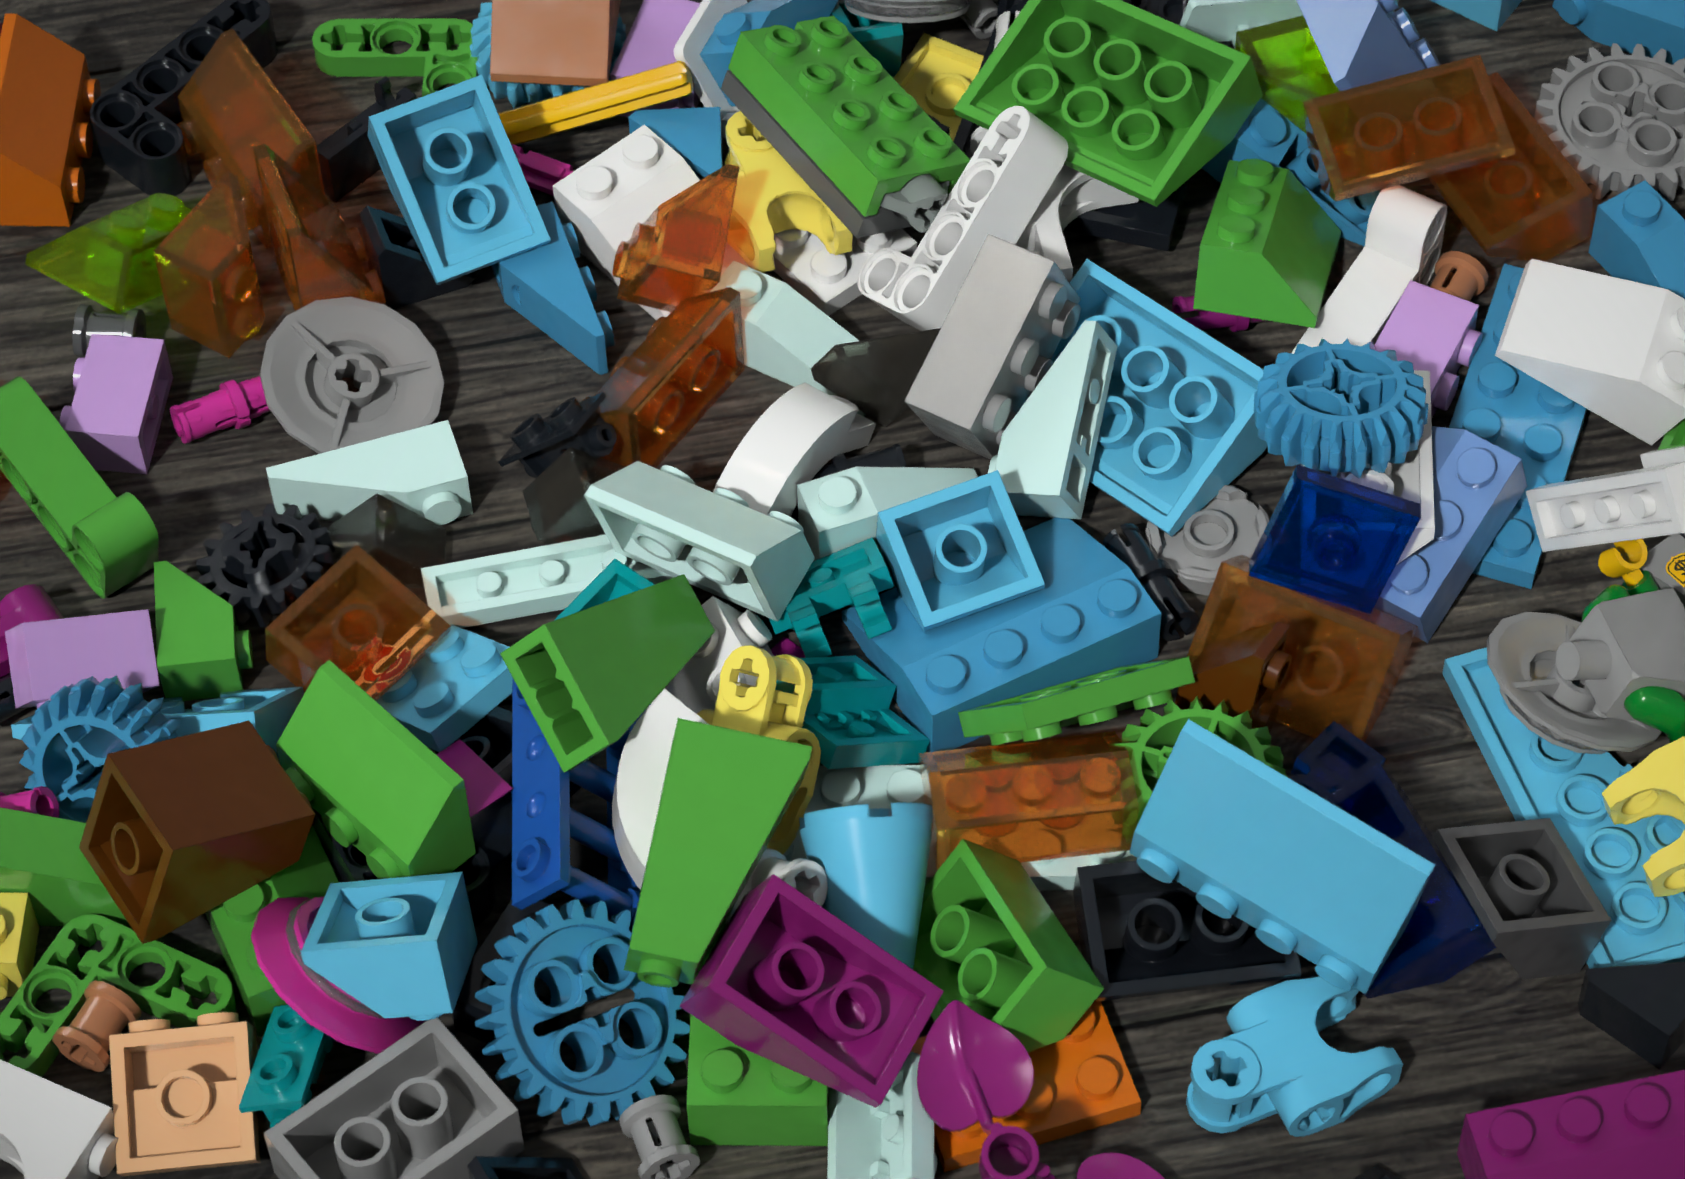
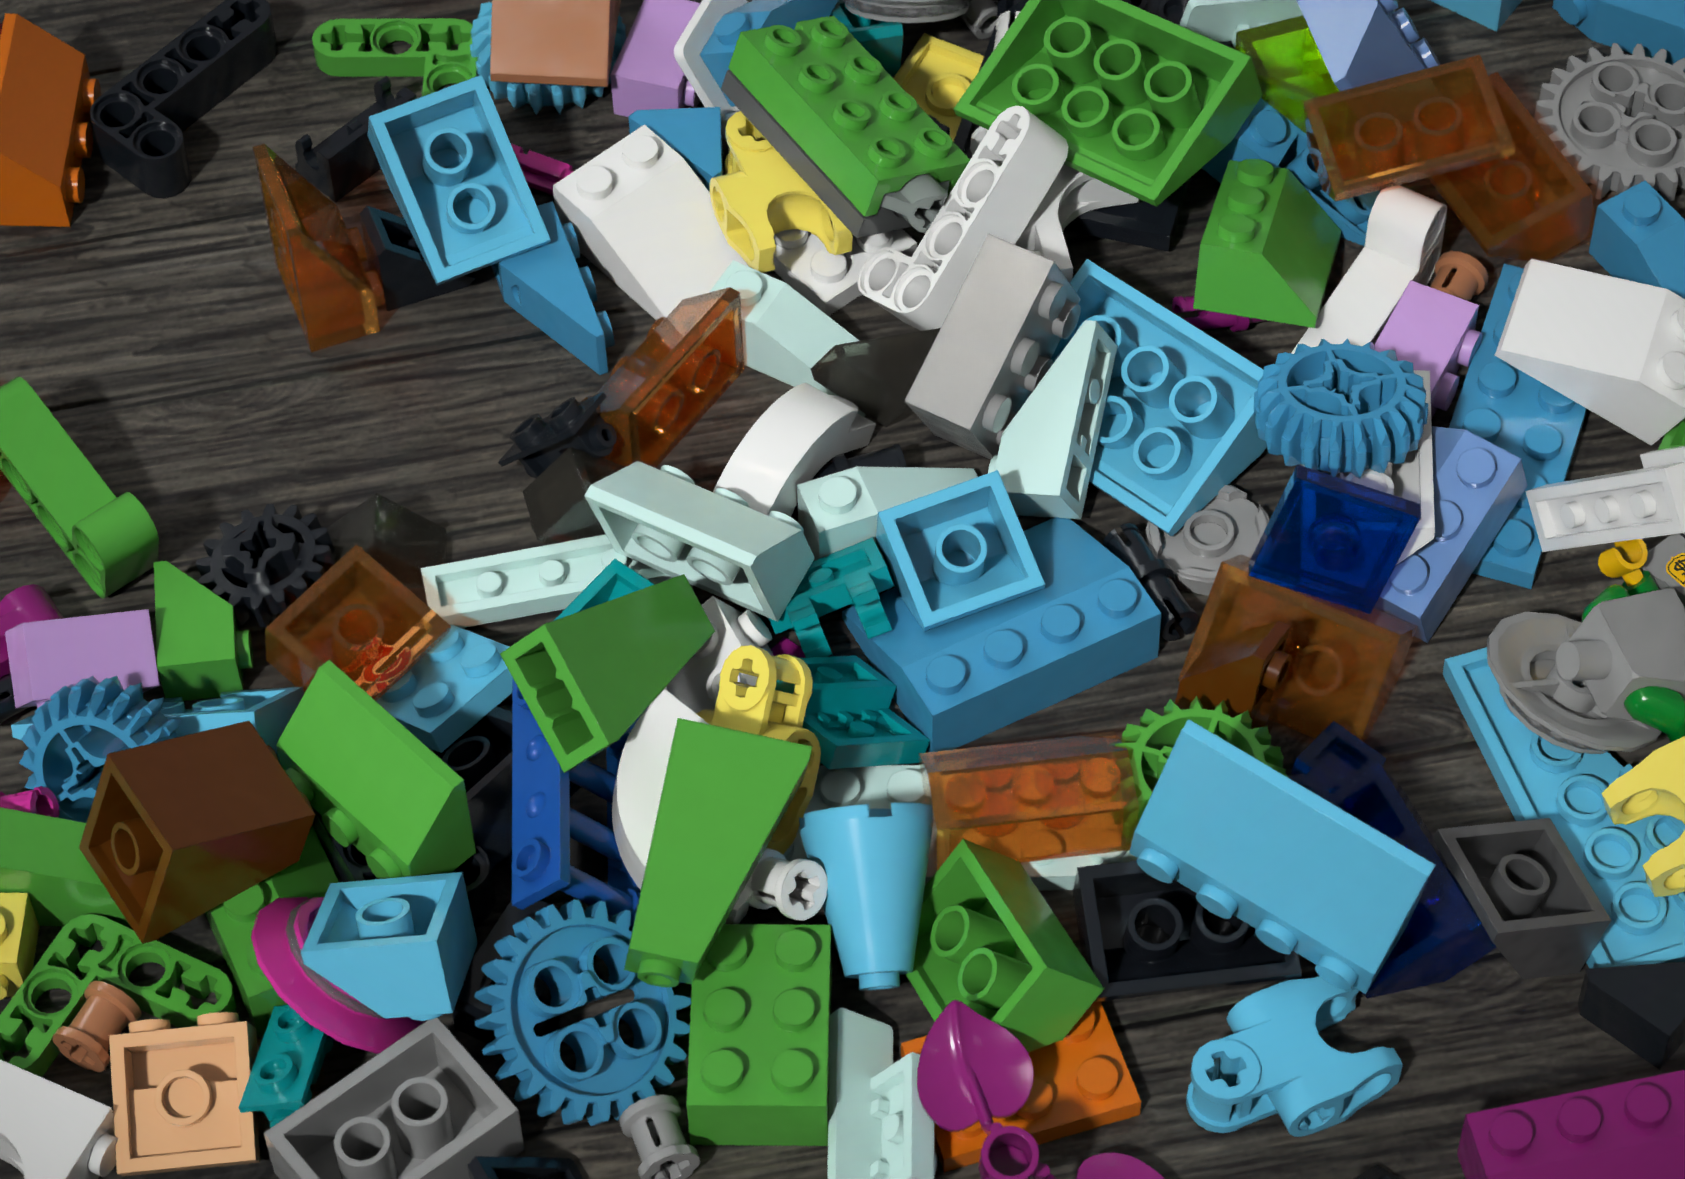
clear neon green slope [25,193,206,314] -> none
lavender brick [60,334,173,474] -> none
dark grey bush [72,304,146,358] -> none
clear orange slope [154,172,266,358] -> none
dark pink pin [170,376,270,444] -> none
clear orange slope [176,28,329,249] -> none
light grey piece [260,296,444,454] -> none
light aqua slope [266,420,473,530] -> none
magenta sticker [436,739,513,818] -> none
yellow axle [498,61,693,145] -> none
clear orange slope [613,164,739,316] -> none
magenta slope [679,874,944,1108] -> none
bright green plate [958,657,1195,746] -> none

